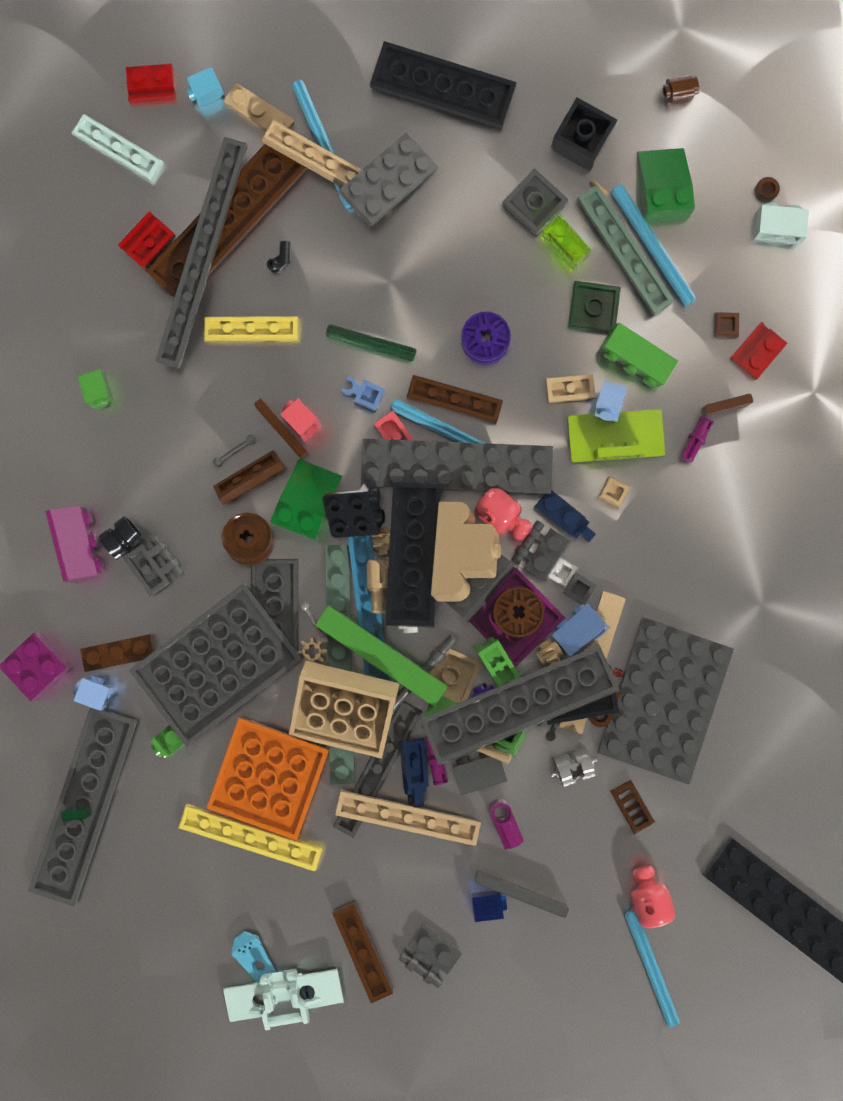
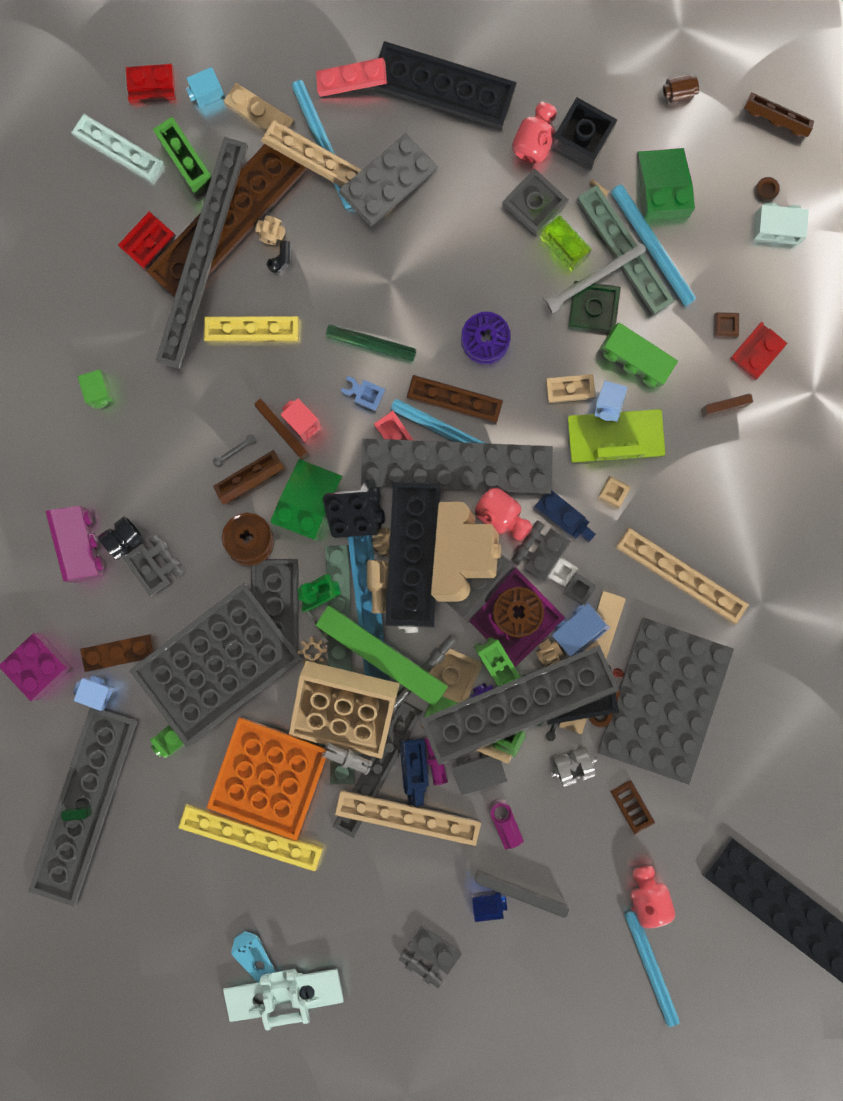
reddish brown plate [332,902,393,1003] -> none
magenta axle [681,416,714,463] -> none
none -> bright green brick [153,117,212,197]
none -> tan gear [255,216,285,245]
none -> green hips [297,574,341,612]
none -> coral plate [316,58,387,97]
none -> light grey pin [322,742,372,775]
none -> coral piece [512,102,557,164]
none -> light grey piece [543,244,646,314]
none -> tan tile [615,528,749,624]
none -> reddish brown plate [744,92,814,137]

